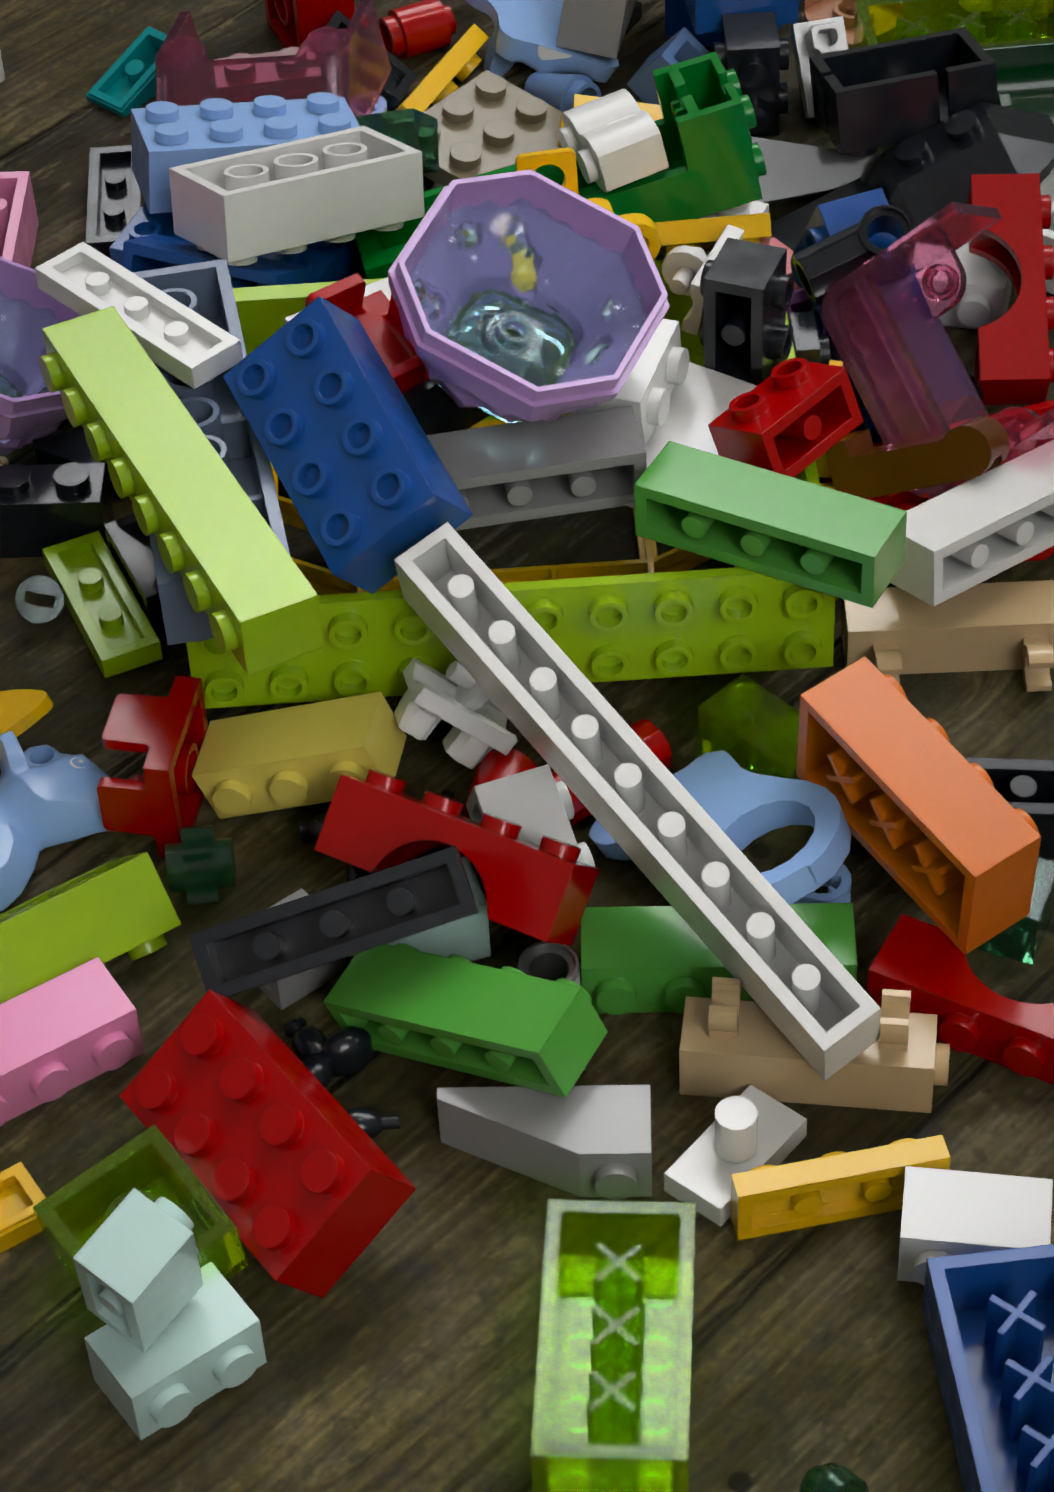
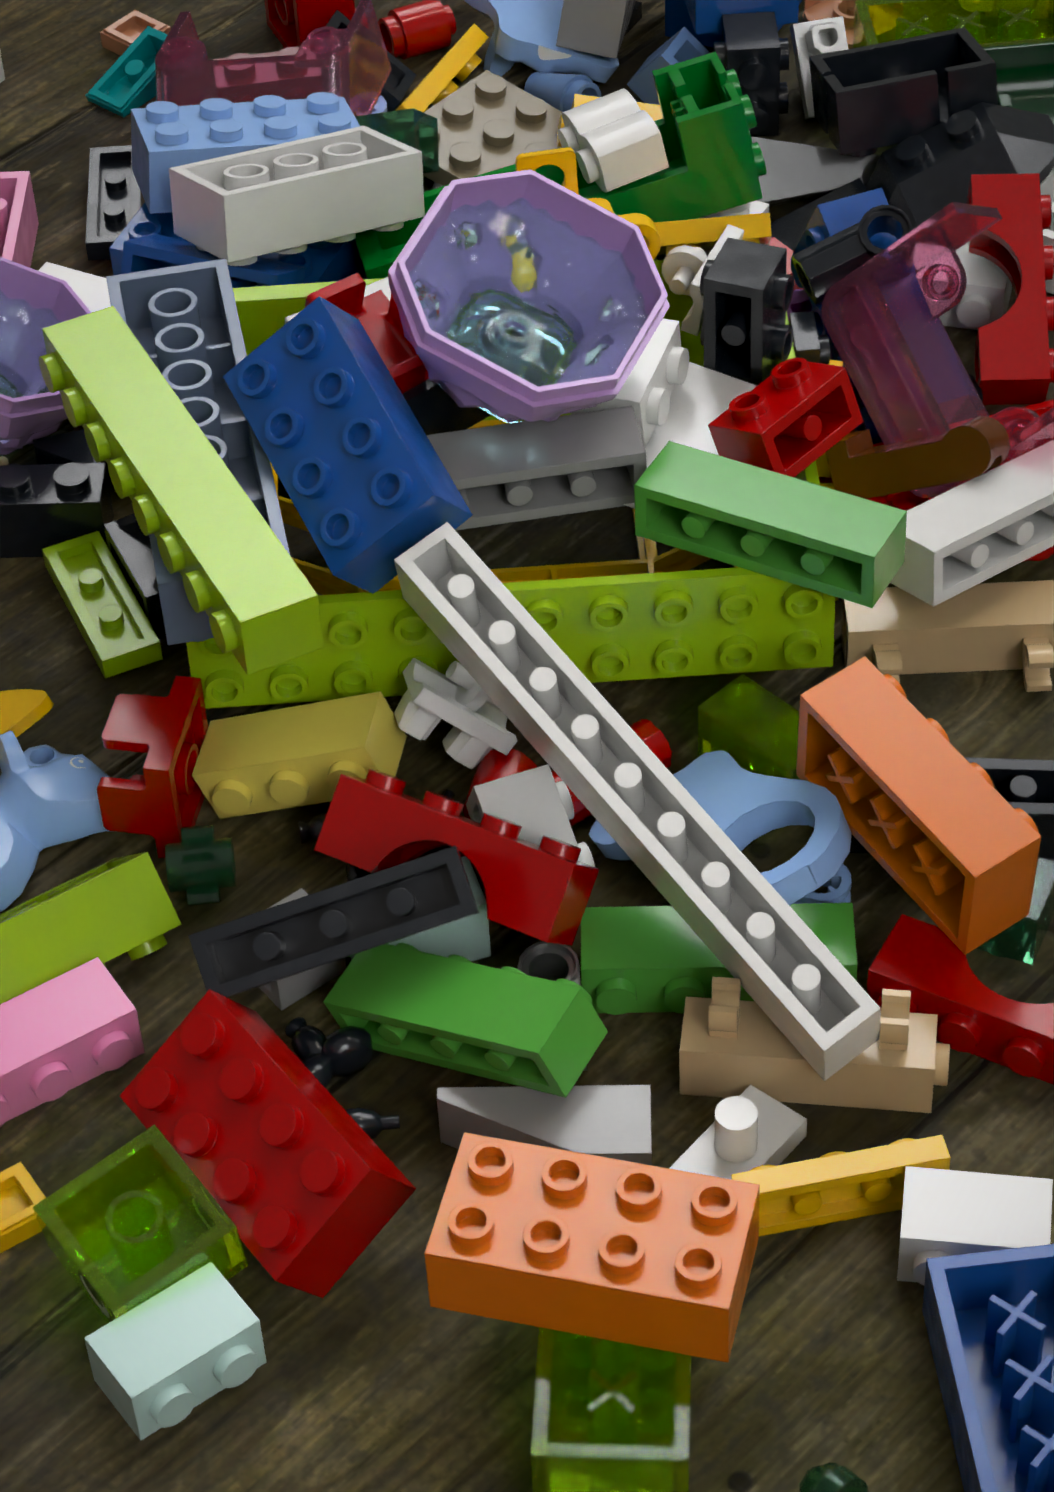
hinge [15,575,64,624] -> none
white plate [35,242,243,389] -> none
light aqua brick [73,1188,203,1353] -> none
none -> nougat tile [100,10,172,56]
none -> orange brick [424,1132,760,1363]

